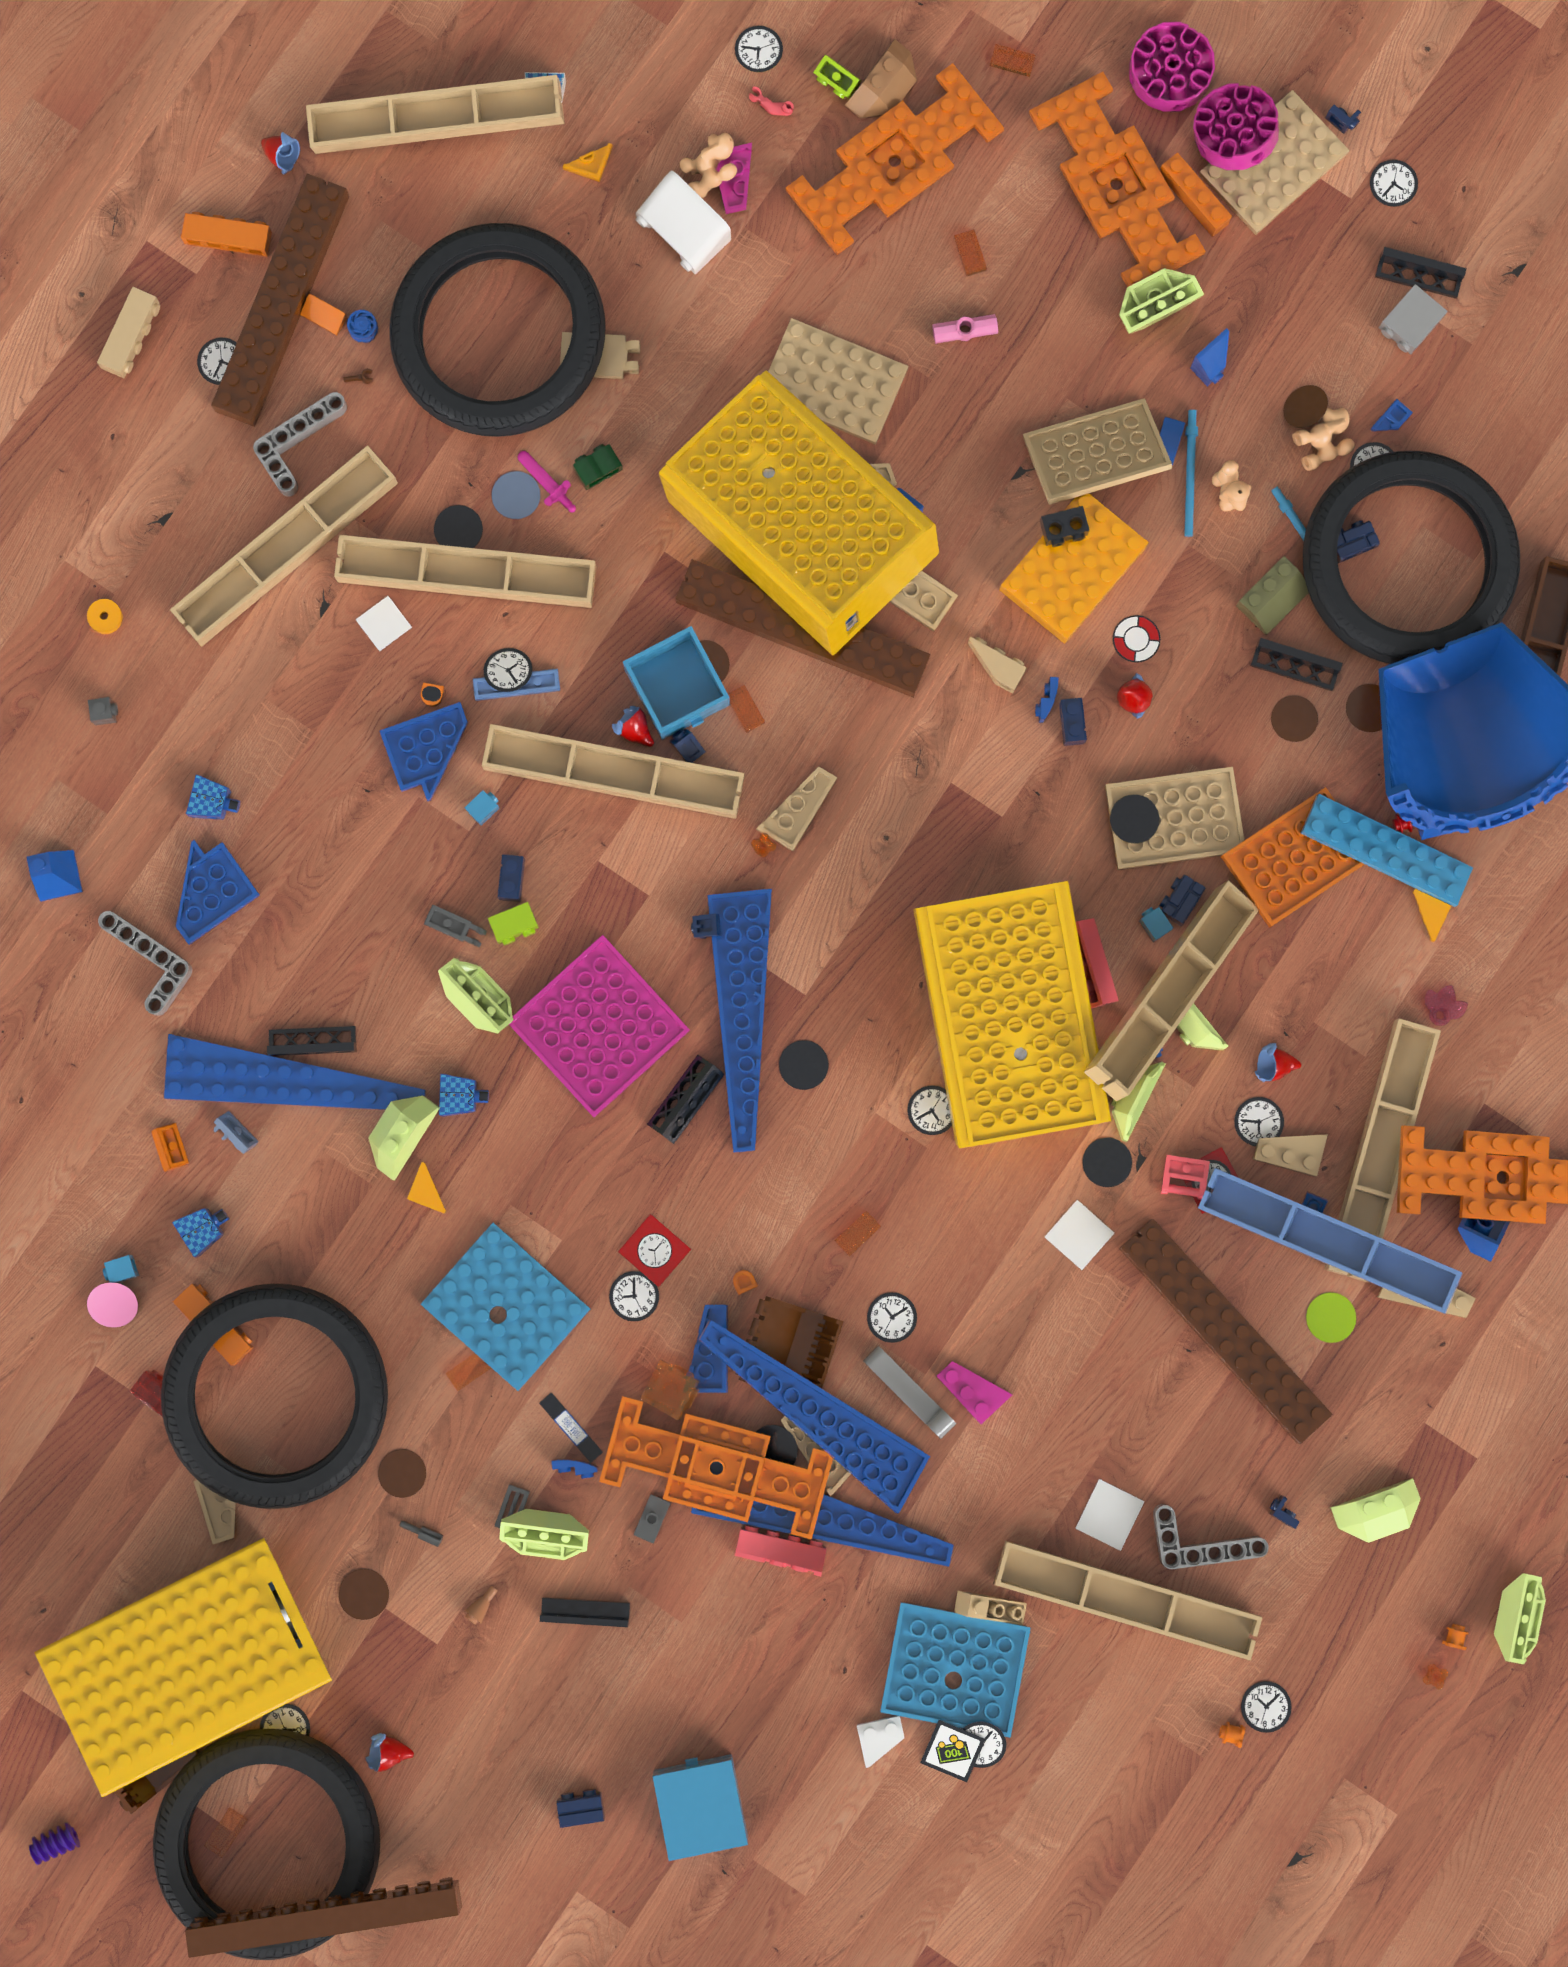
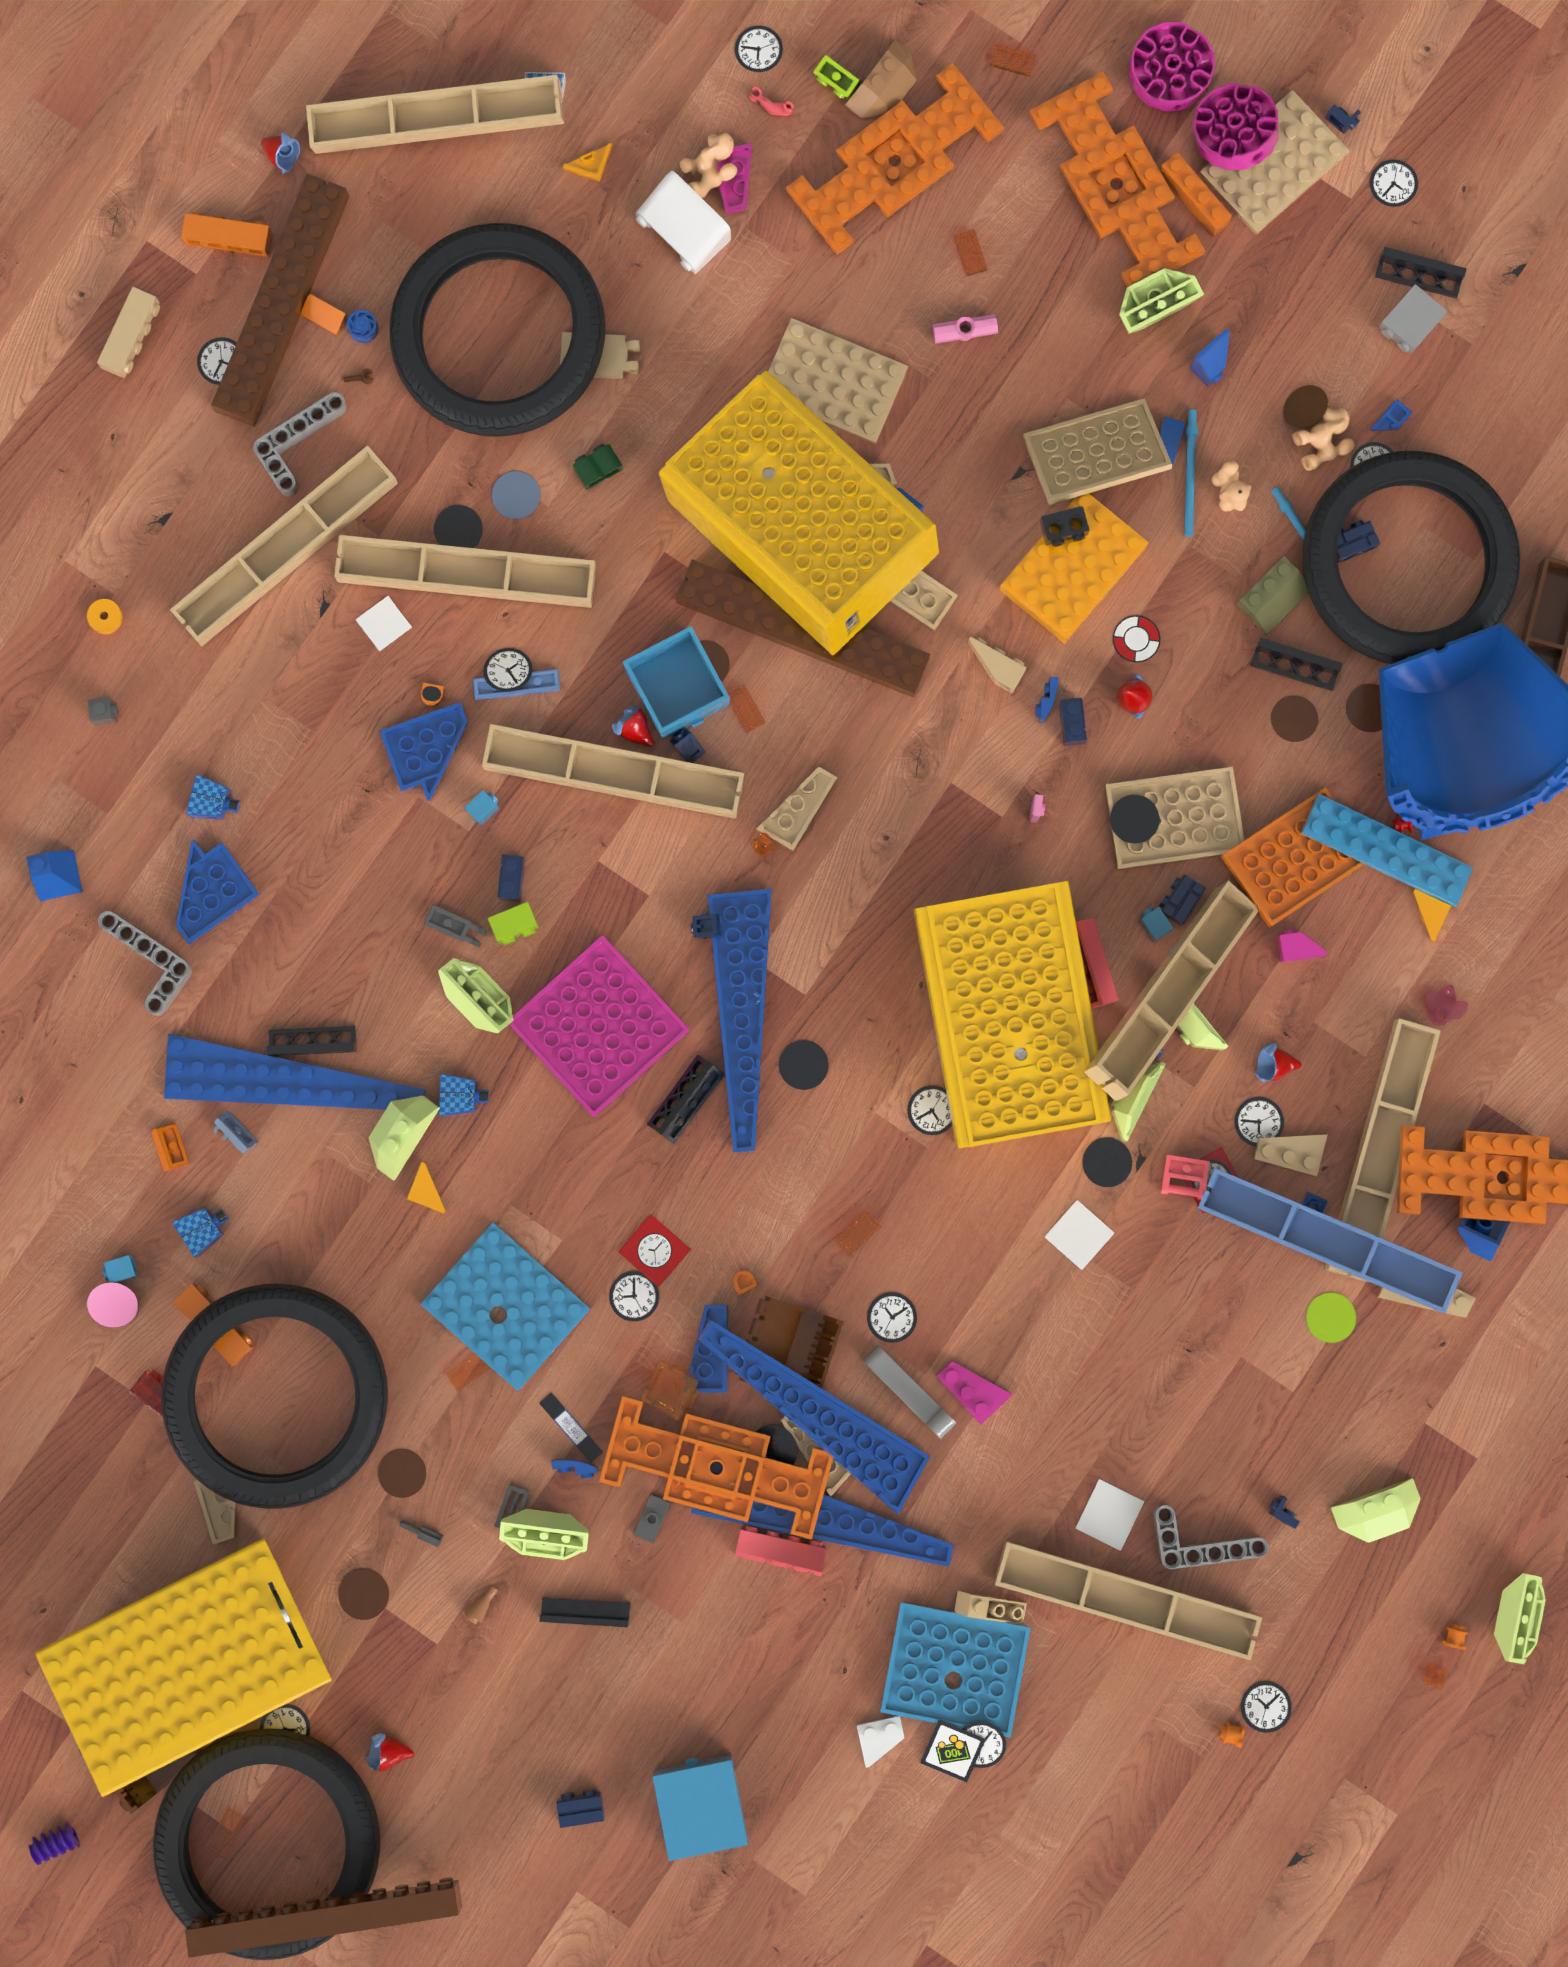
dark pink sword [518,451,576,513] -> none
reddish brown piece [1119,1219,1333,1444] -> none
none -> bright pink plate [1029,794,1045,823]
none -> dark pink slope [1277,929,1327,963]

